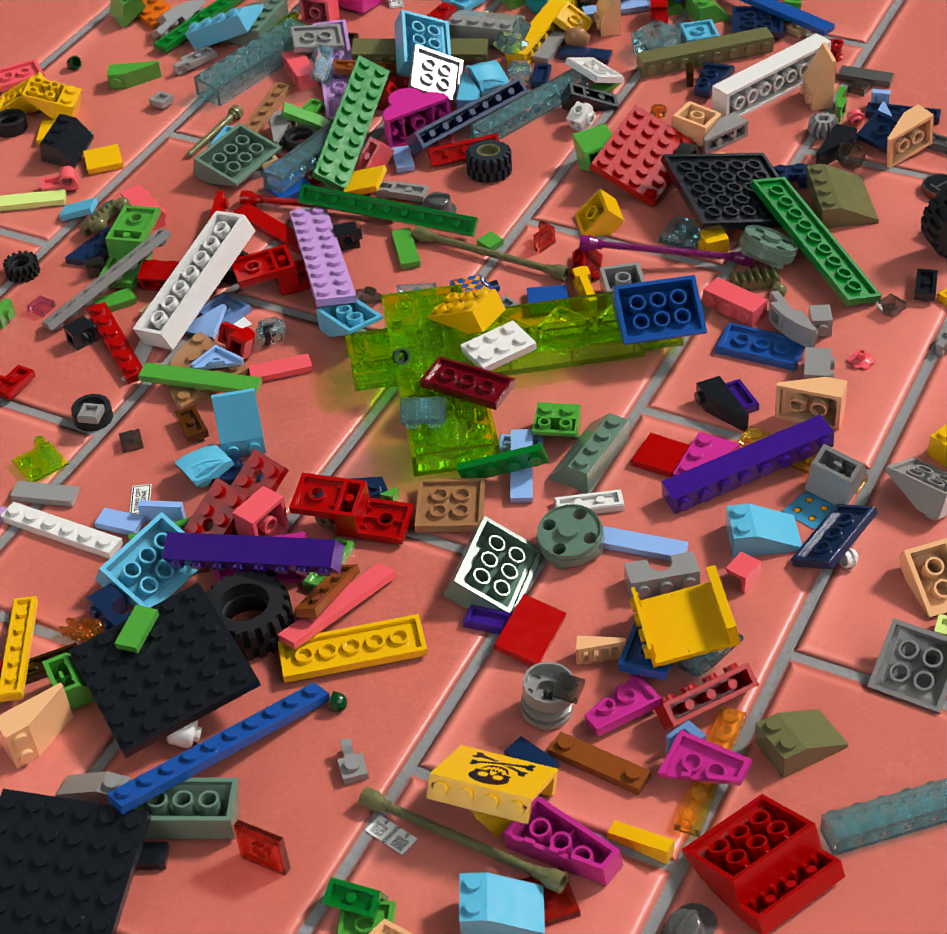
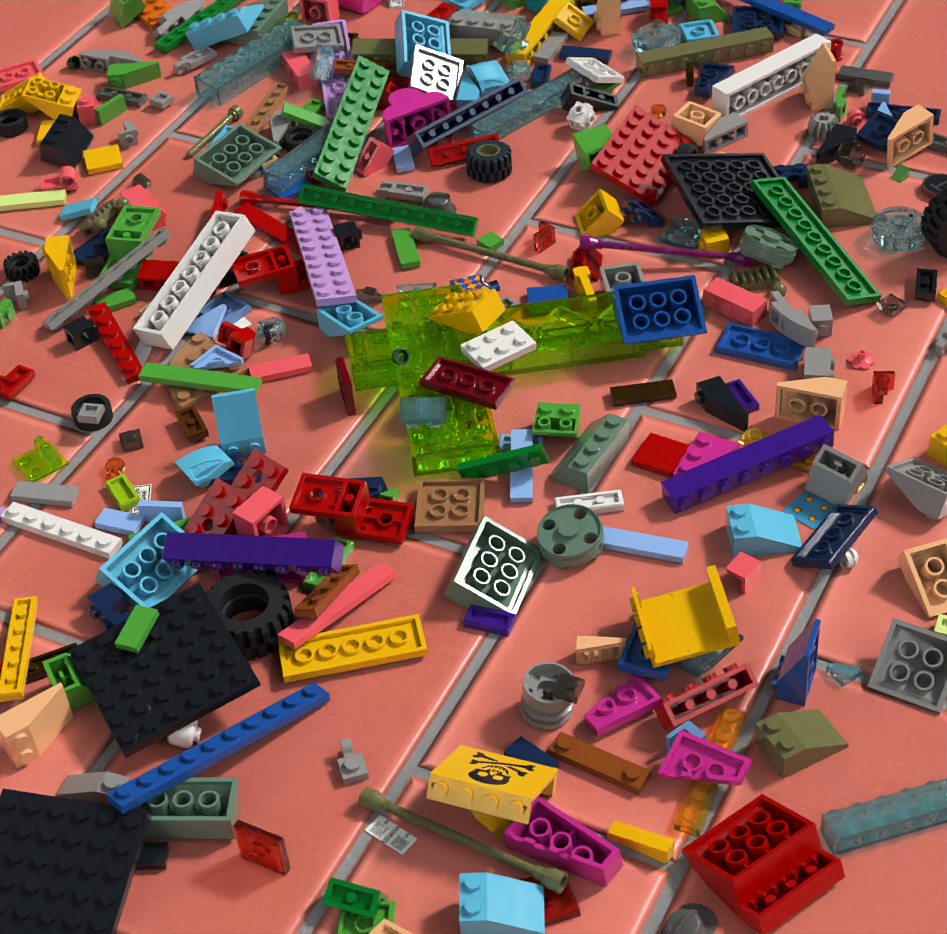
clear pink tile [27,295,56,317] -> none
clear orange plate [59,618,103,642] -> none
dark green hinge [328,691,347,712] -> none
yellow tile [343,165,387,195] -> none
red tile [493,594,567,667] -> none
medium nougat hair [564,27,590,47] -> none
light grey arch [624,551,700,598] -> none
none -> light grey bracket [2,281,30,311]
none -> yellow slope [42,235,77,301]
none -> coral slope [77,96,99,125]
none -> light grey slope [78,50,142,73]
none -> bright green tile [95,94,127,126]
none -> dark grey tile [96,86,149,108]
none -> clear orange piece [105,457,125,480]
none -> lime tile [105,474,141,512]
none -> light grey bracket [118,119,138,149]
none -> clear smoke tile [132,173,151,189]
none -> dark red tile [335,356,356,416]
none -> dark brown tile [610,379,676,407]
none -> dark blue plate [620,198,665,227]
none -> blue slope [772,619,821,706]
none -> clear light blue tile [826,663,862,687]
none -> clear light blue piece [871,206,927,254]
none -> clear red bracket [871,371,895,404]
none -> bright green piece [891,163,909,183]

